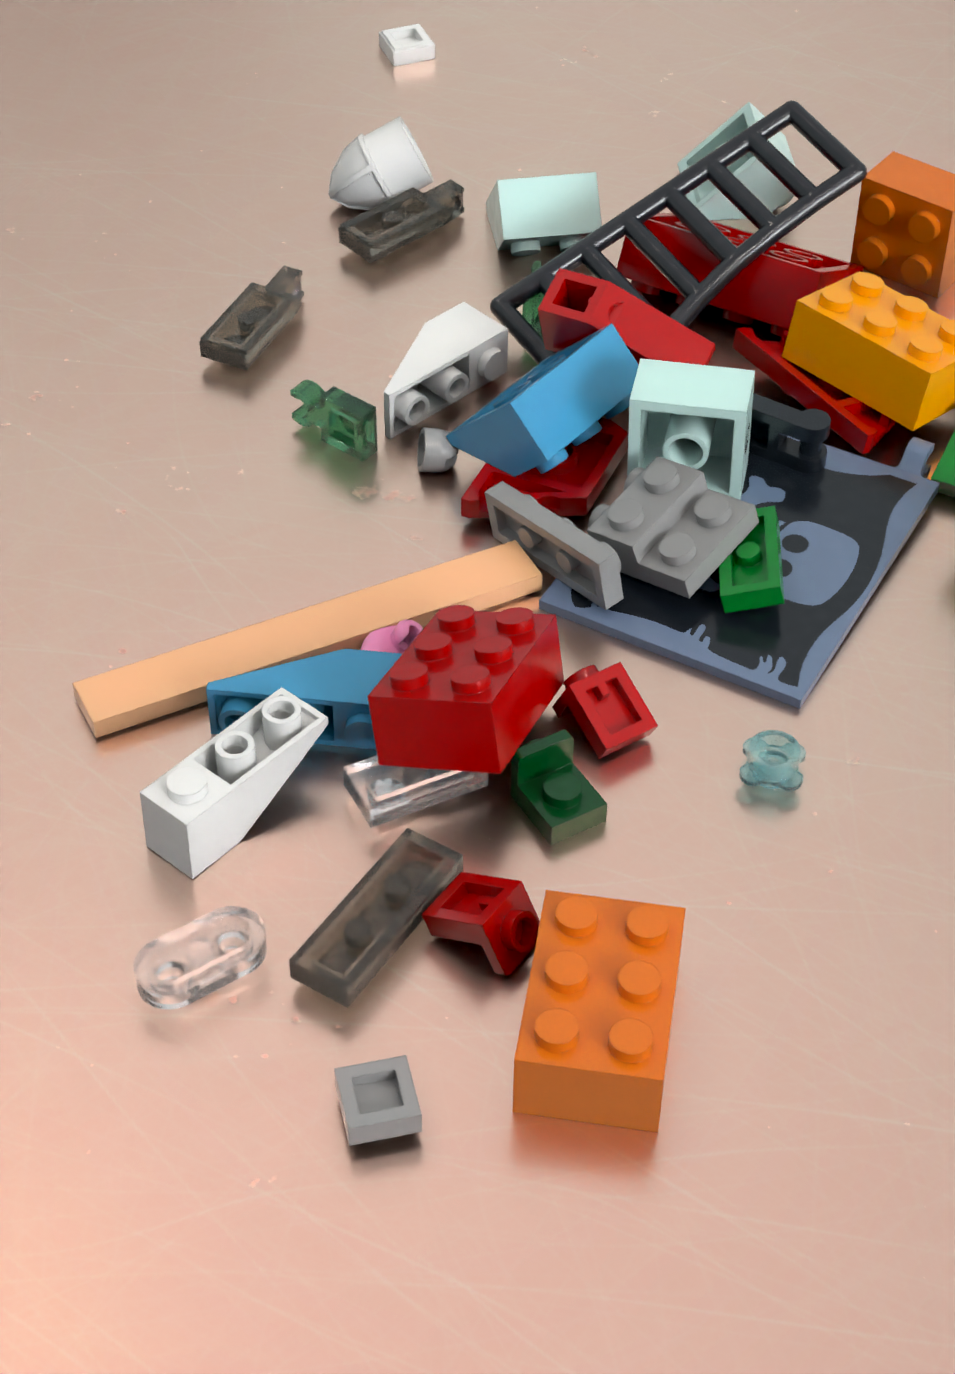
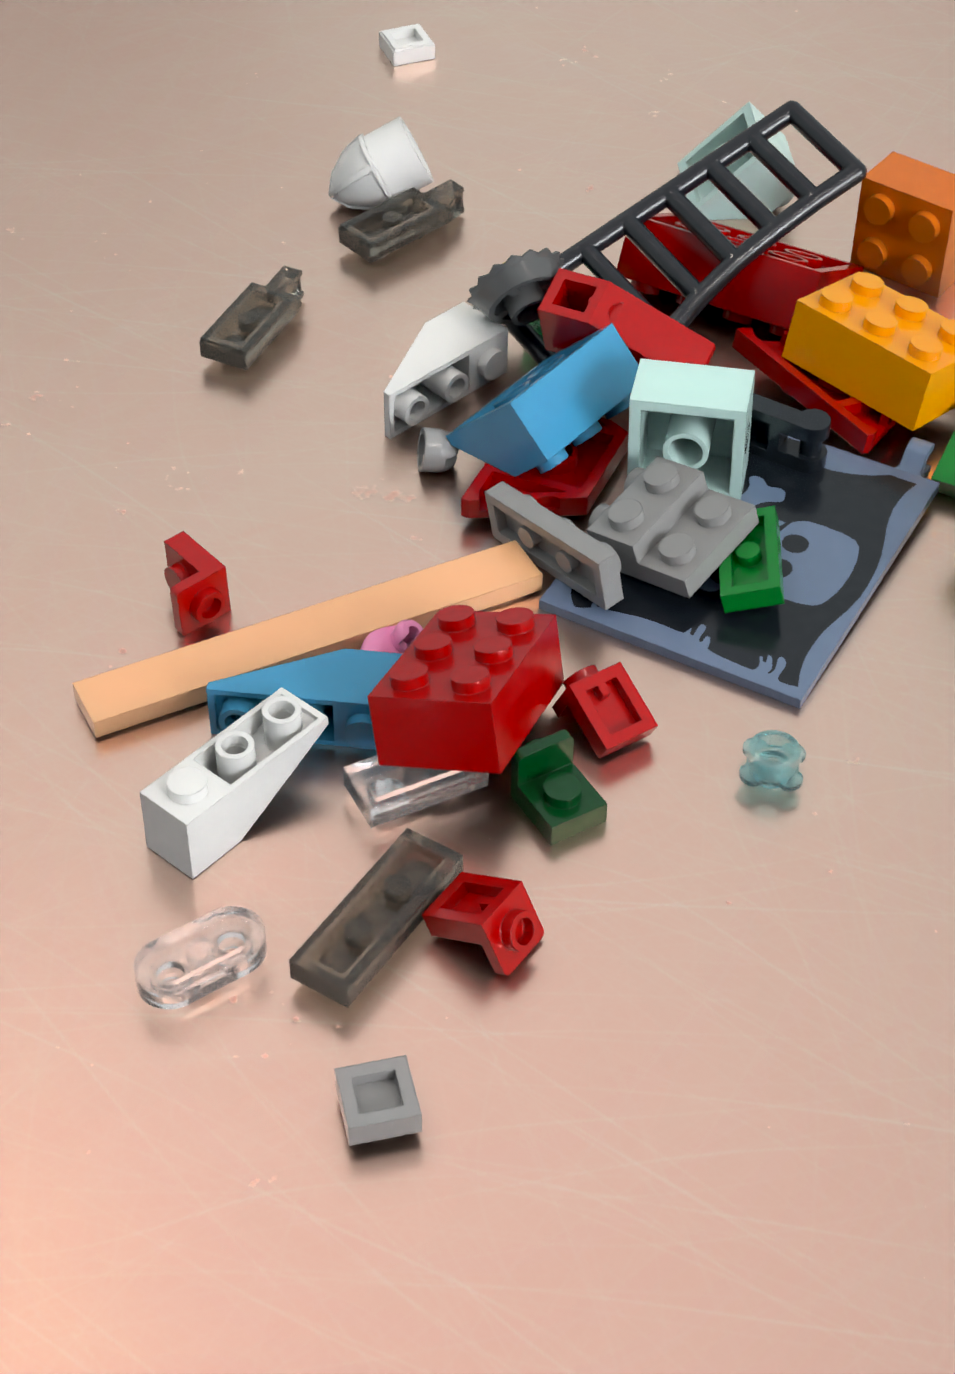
clear green plate [290,380,377,462] -> none
light aqua slope [485,172,602,256] -> none
orange brick [513,890,686,1133] -> none
none -> red bracket [164,531,231,636]
none -> dark grey piece [467,248,564,325]

